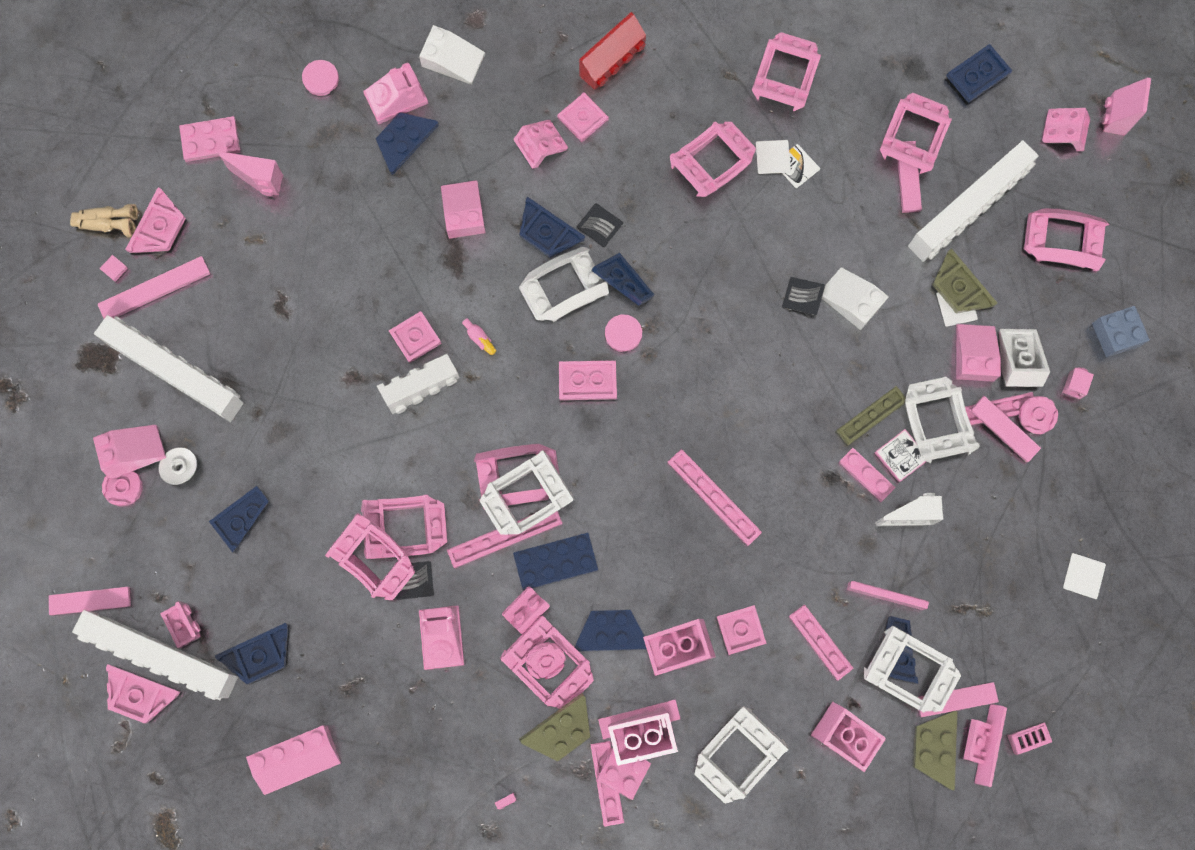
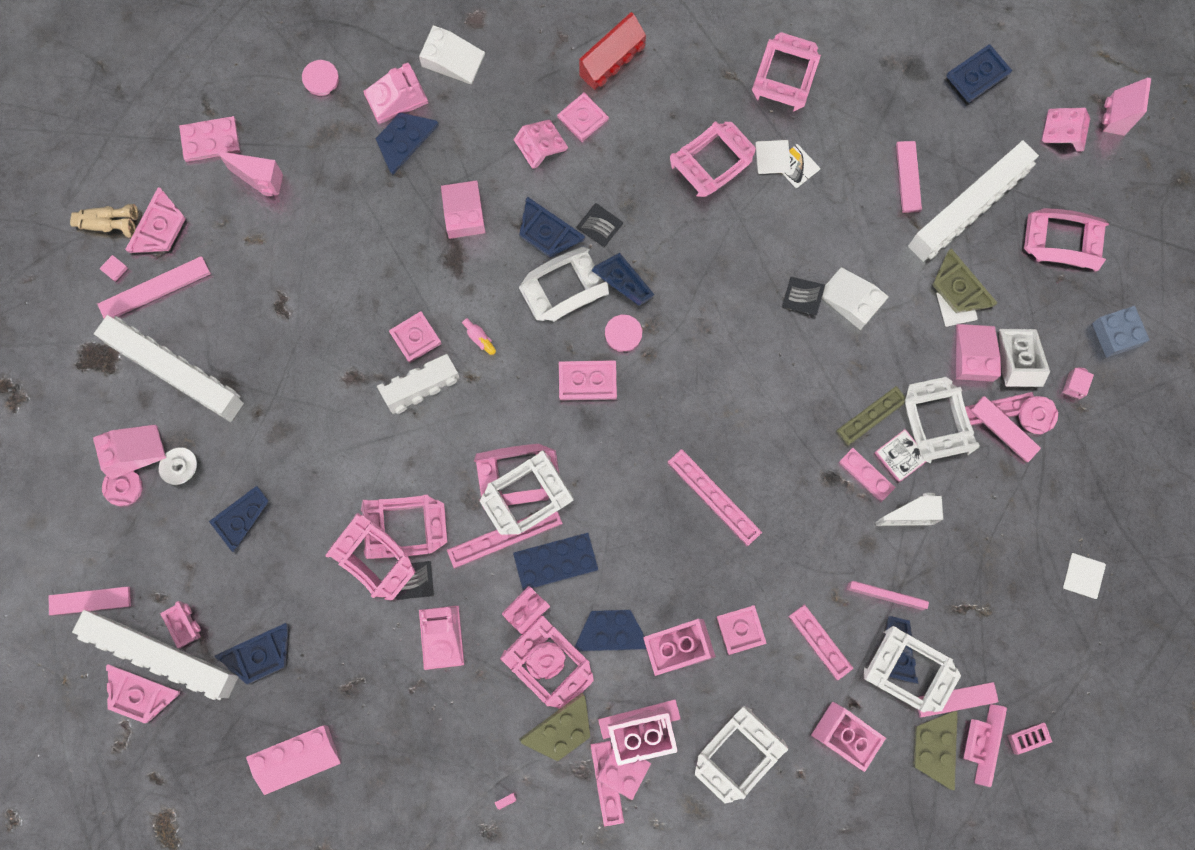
bright pink wedge [880,93,952,174] -> none

